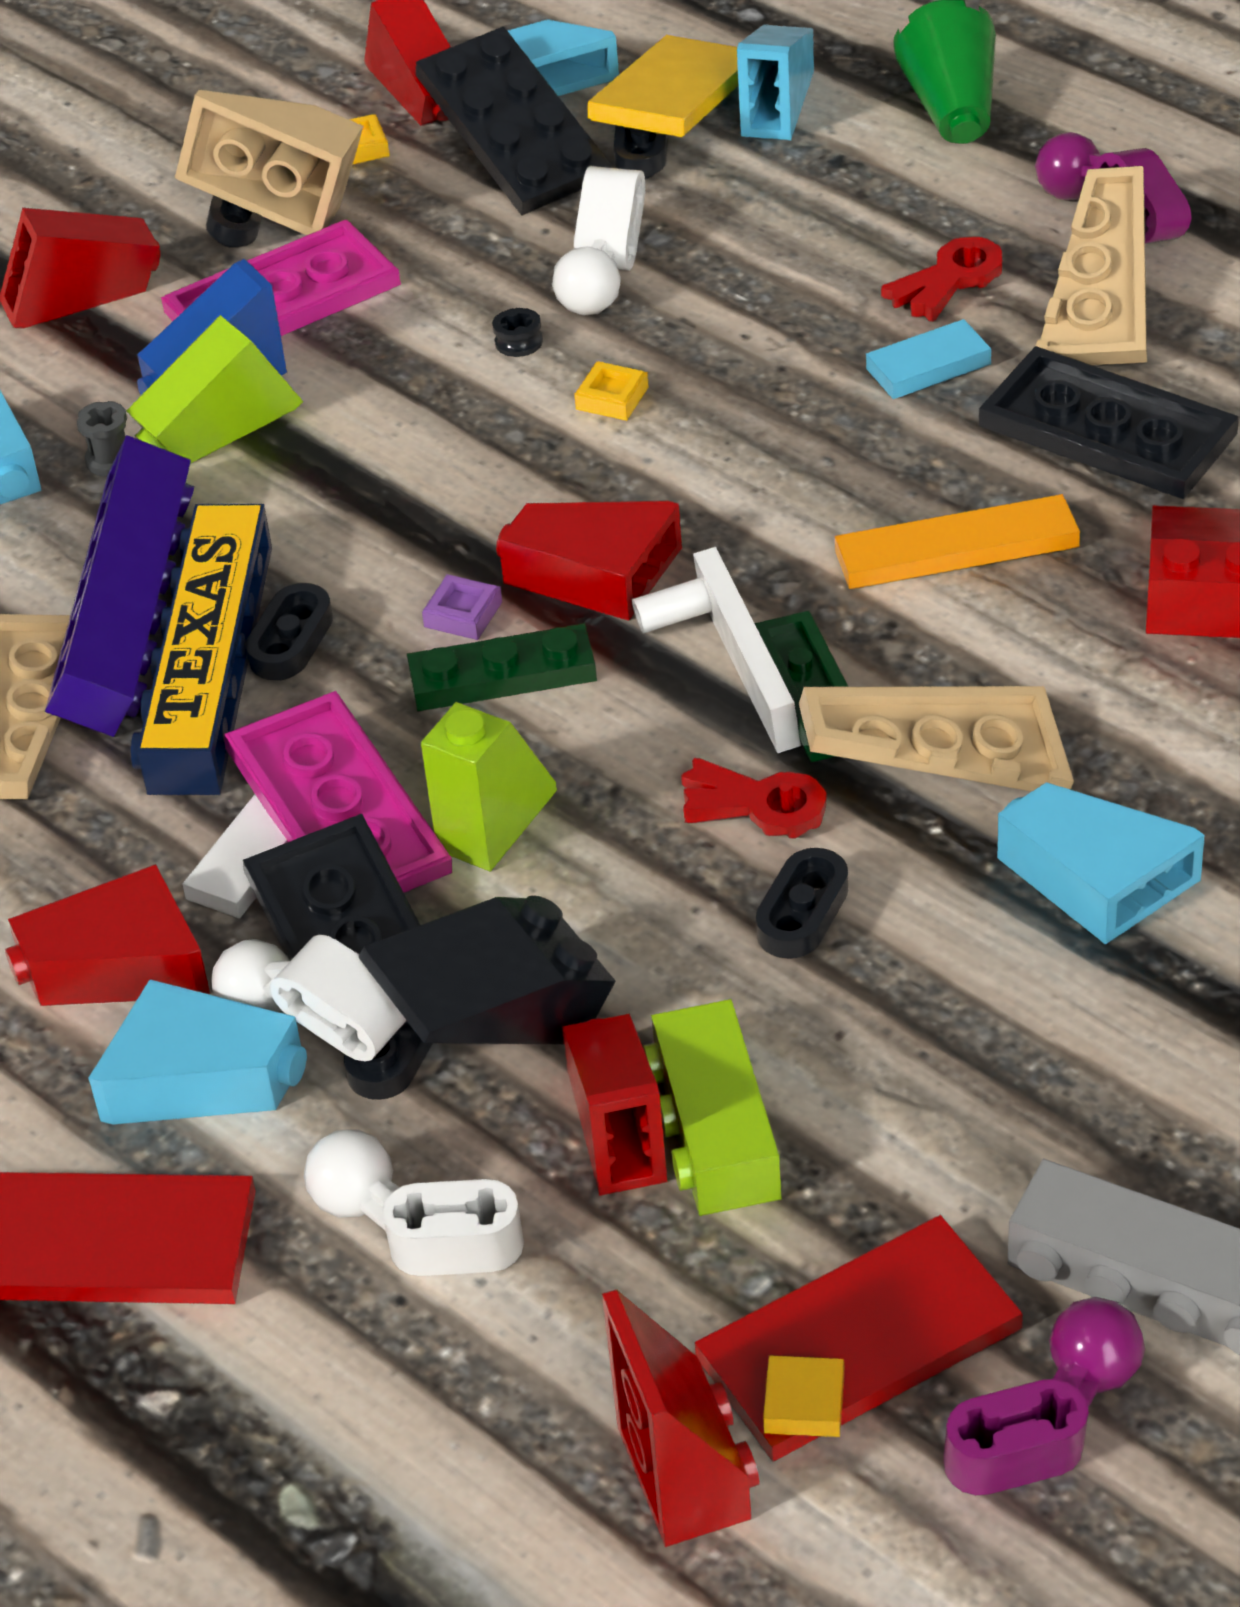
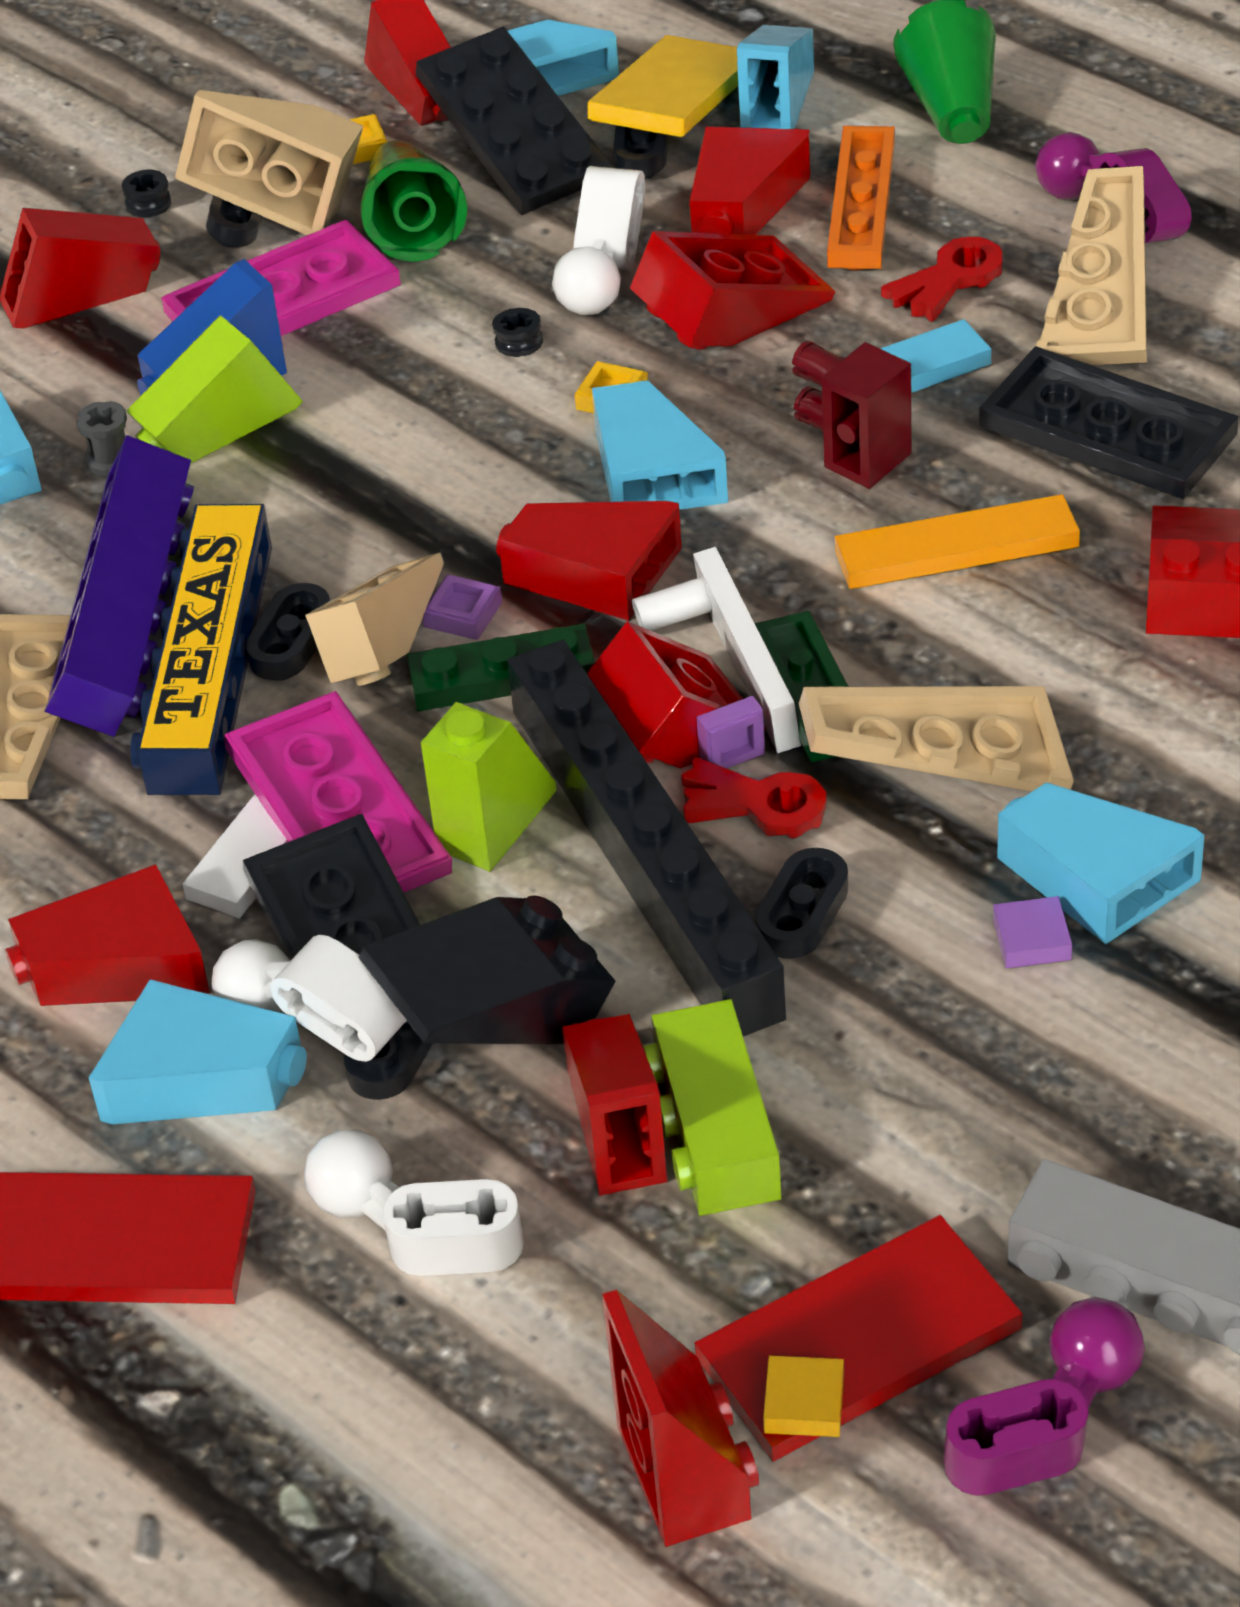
none -> black bush [121,169,172,218]
none -> tan slope [306,552,444,686]
none -> green cone [361,140,467,262]
none -> black brick [507,639,786,1037]
none -> red slope [587,621,766,769]
none -> medium azure slope [592,380,728,510]
none -> red slope [630,231,836,350]
none -> red slope [690,127,811,235]
none -> medium lavender tile [697,696,765,768]
none -> dark red brick [792,341,912,489]
none -> orange plate [827,126,895,271]
none -> medium lavender tile [993,896,1072,969]

